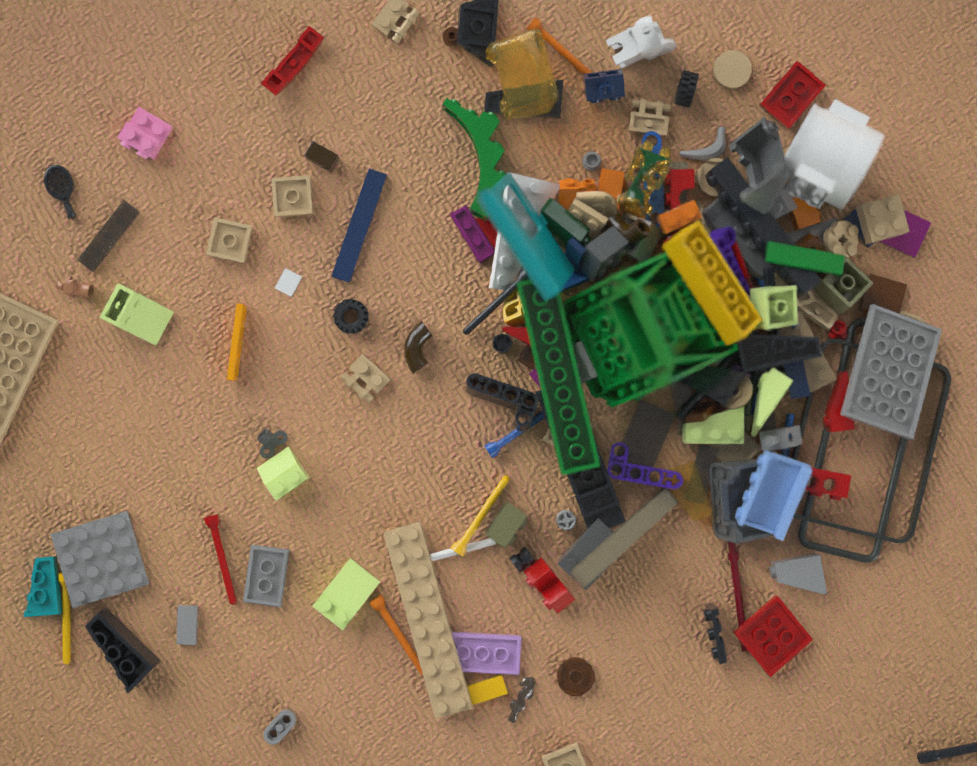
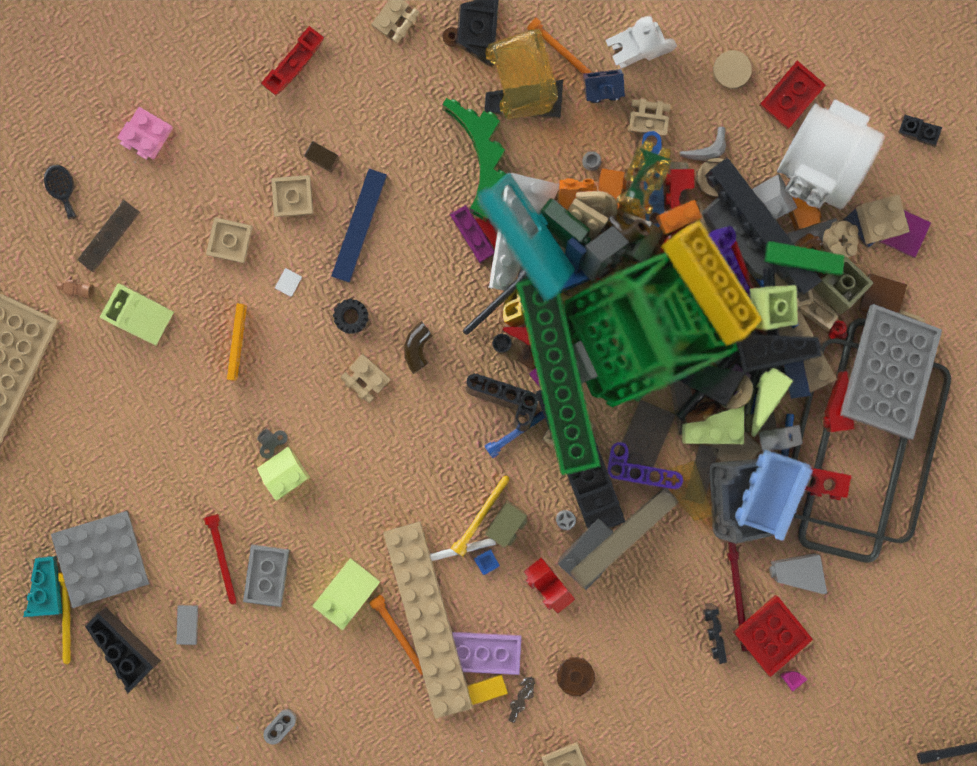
black wheel [509,547,536,573] -> none
black tyre [674,70,699,108] -> none
dark grey windscreen [729,117,790,214] -> none
none -> blue tile [474,549,500,575]
none -> dark pink tile [780,671,808,691]
none -> black slope [898,115,942,147]

